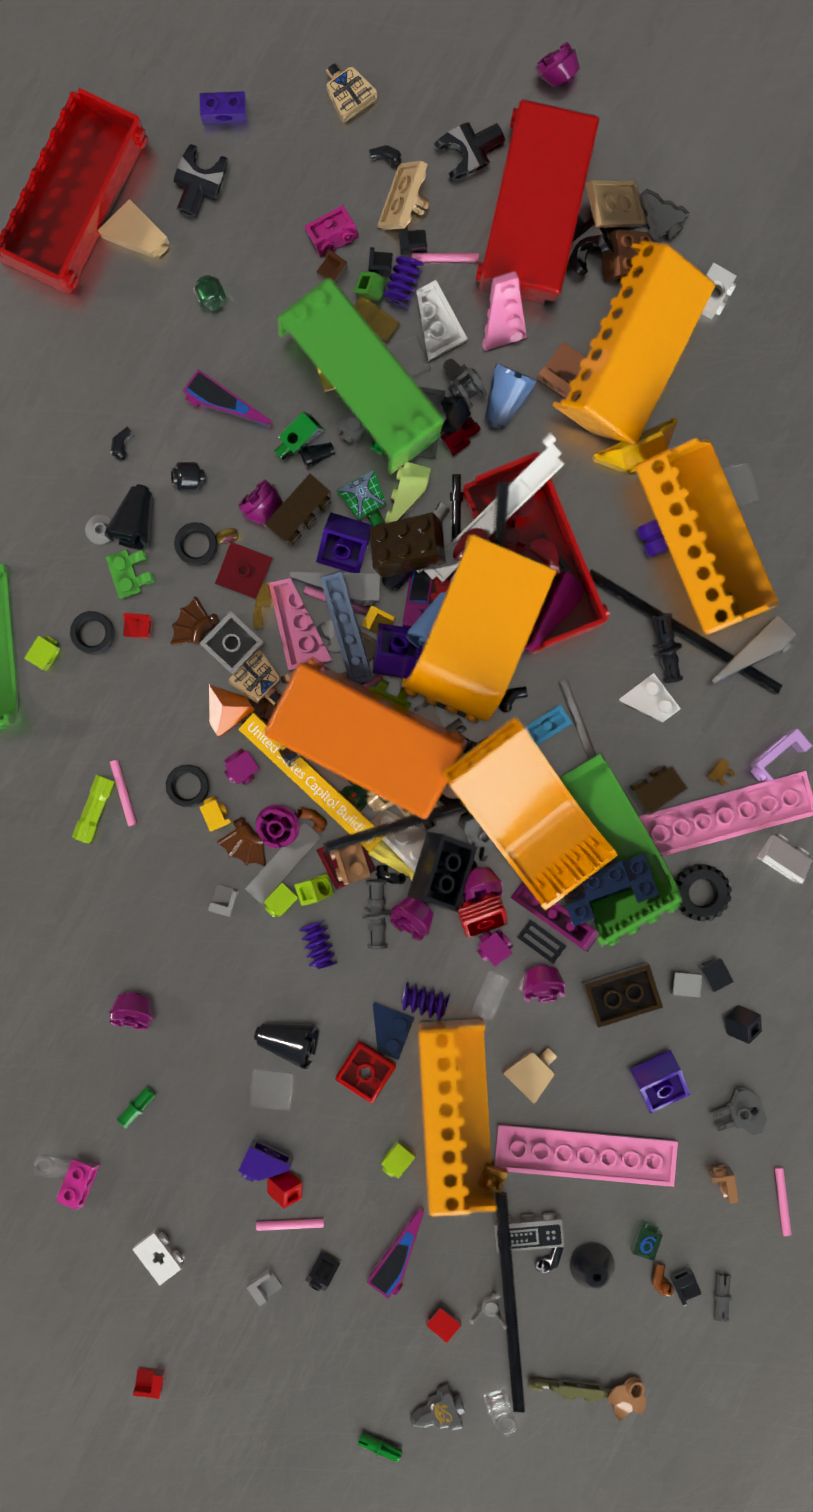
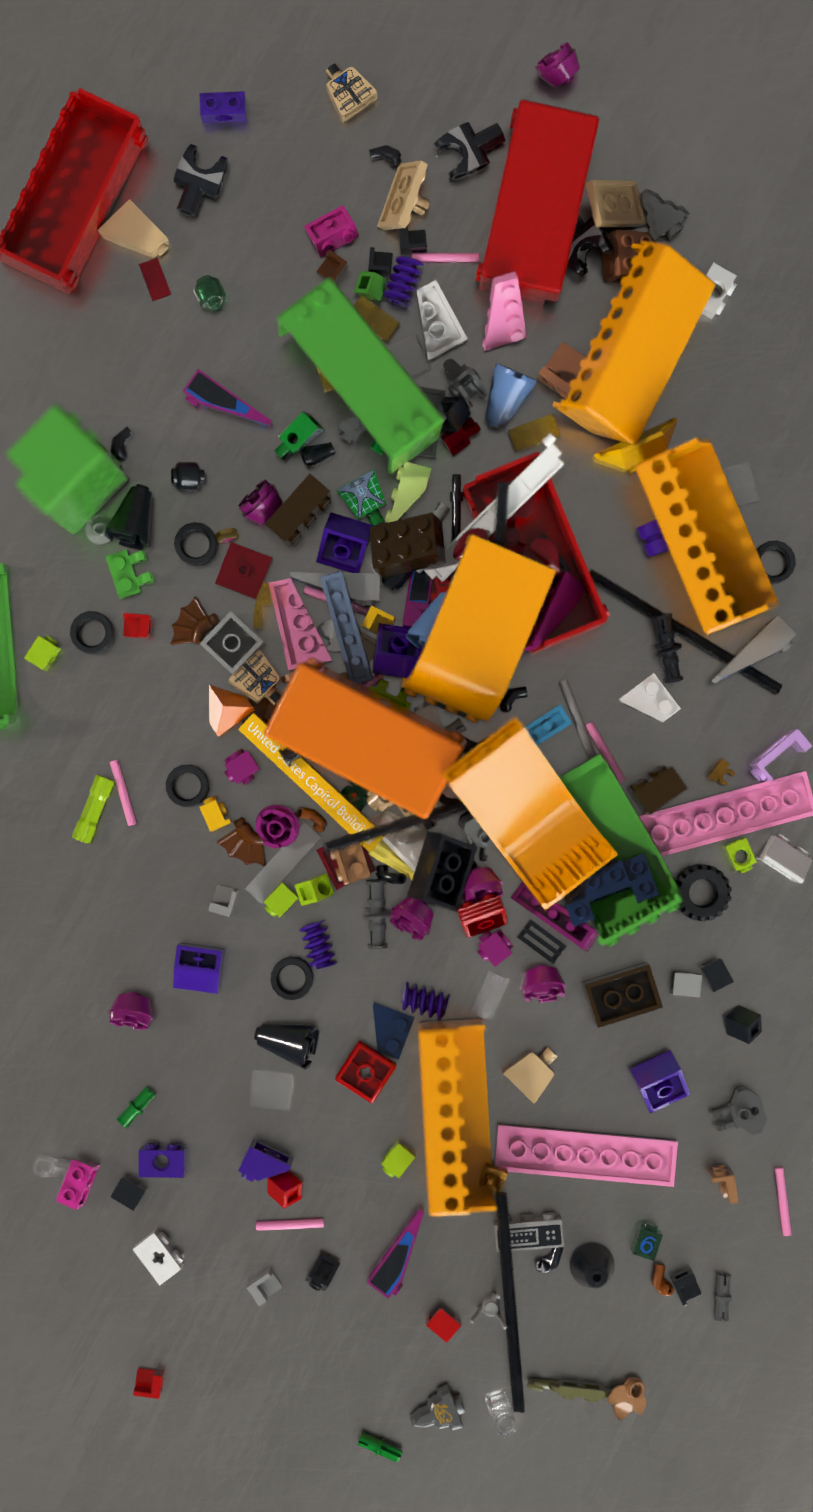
none -> bright green container [5,404,128,534]
none -> black panel [110,1178,148,1211]
none -> dark purple brick [138,1143,186,1178]
none -> dark red sticker [139,258,171,301]
none -> dark purple slope [173,943,224,994]
none -> black tyre [270,956,314,1000]
none -> clear yellow slope [508,414,561,452]
none -> bright pink bar [585,721,626,783]
none -> lime brick [723,837,757,873]
none -> black tyre [757,540,796,584]

